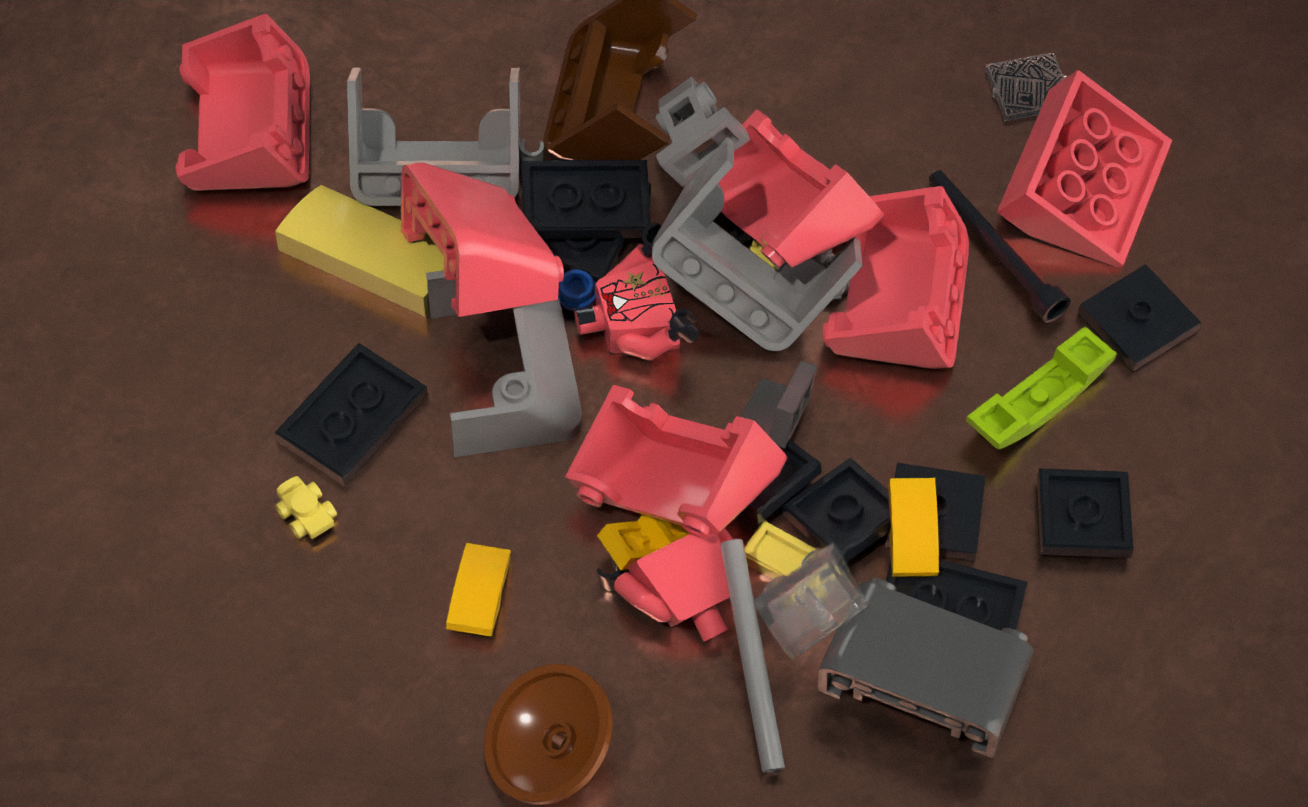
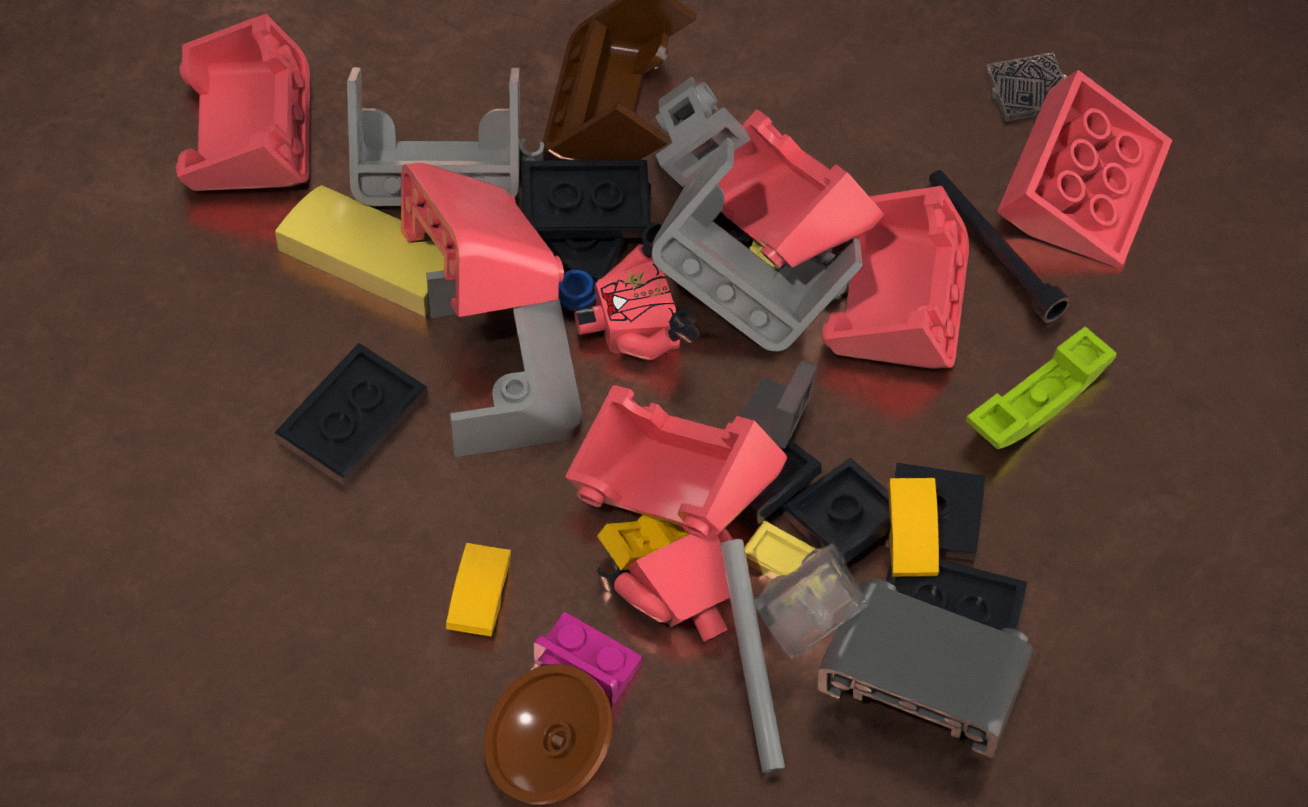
light yellow piece [275,476,337,539] -> none
black plate [1037,468,1134,558] -> none
black plate [1078,264,1201,372] -> none
none -> dark pink bracket [533,611,642,707]

